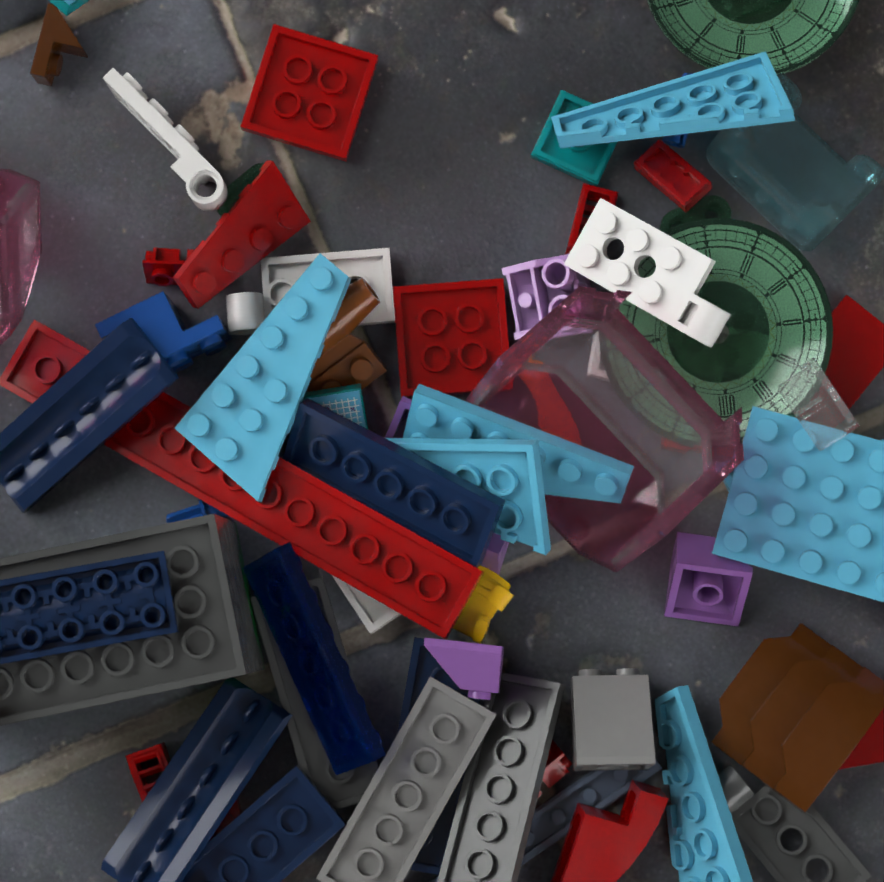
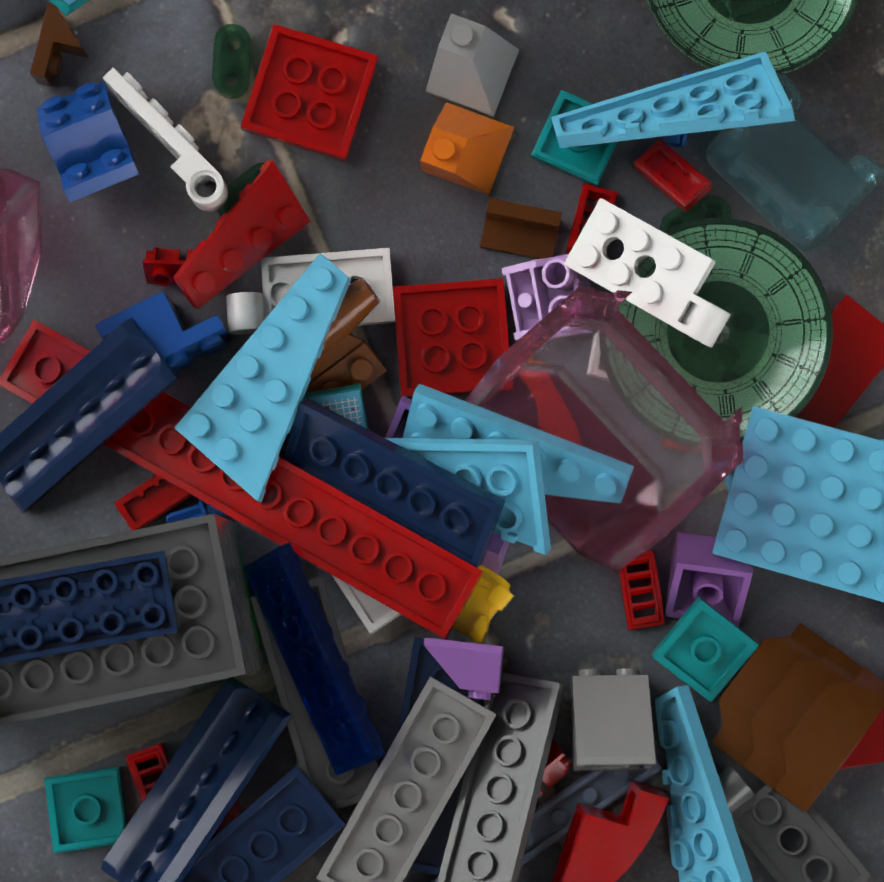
clear panel [778,357,860,451] -> none
none -> blue bracket [36,81,139,203]
none -> teal tile [44,766,128,853]
none -> red plate [114,475,193,531]
none -> clear green plate [212,24,252,99]
none -> orange slope [420,102,515,196]
none -> light grey slope [426,13,519,118]
none -> reddish brown panel [480,198,562,259]
none -> red slope [615,550,665,630]
none -> teal plate [651,596,759,702]

